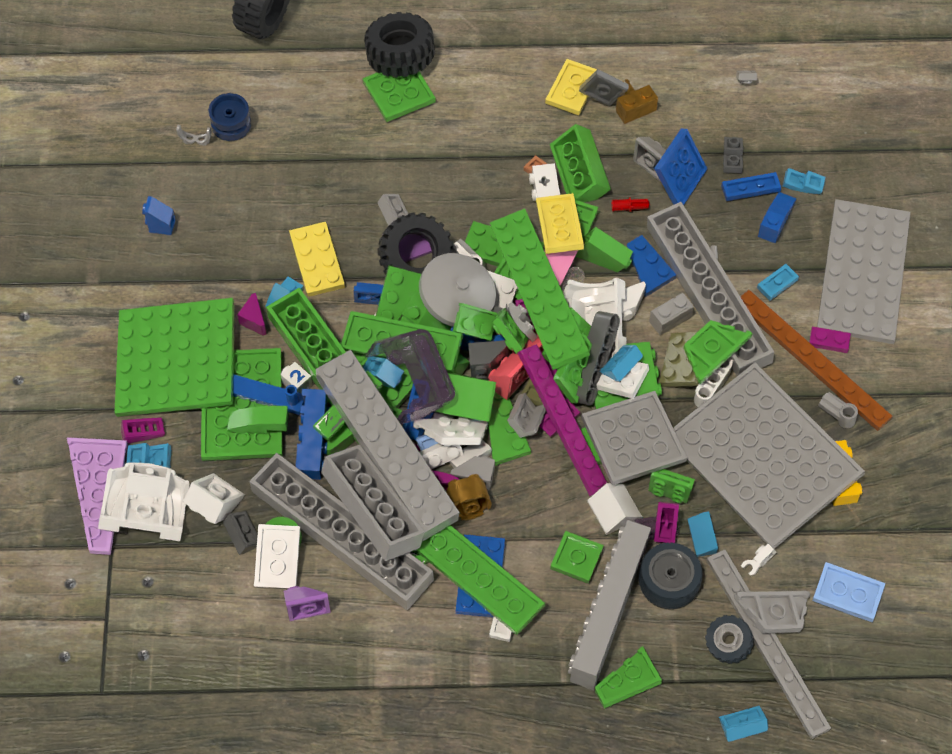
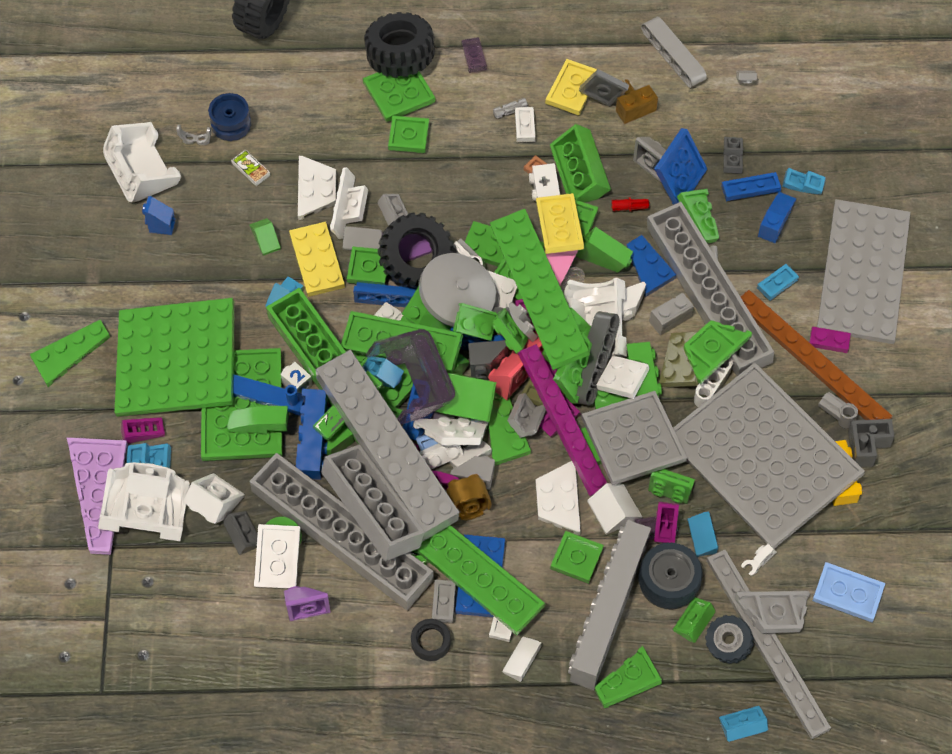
magenta slope [237,293,266,336] -> none
bright green wing [376,266,421,320] -> none
dark azure slope [600,345,643,381] -> none
none -> bright green wing [30,320,110,387]
none -> white windscreen [103,122,181,202]
none -> tile [231,150,270,186]
none -> bright green slope [249,218,281,256]
none -> white wing [298,156,336,220]
none -> white bracket [330,167,368,239]
none -> light grey slope [343,226,382,250]
none -> bright green plate [347,246,387,285]
none -> bright green plate [388,116,429,153]
none -> black tyre [411,618,451,661]
none -> light grey plate [432,580,456,623]
none -> clear purple plate [461,37,487,73]
none -> light grey axle [493,98,528,119]
none -> white slope [502,637,541,682]
none -> white plate [515,107,535,142]
none -> white wing [536,461,580,535]
none -> light grey beam [641,16,707,88]
none -> bright green slope [673,597,715,643]
none -> bright green wing [677,189,719,243]
none -> dark grey brick [848,419,894,467]

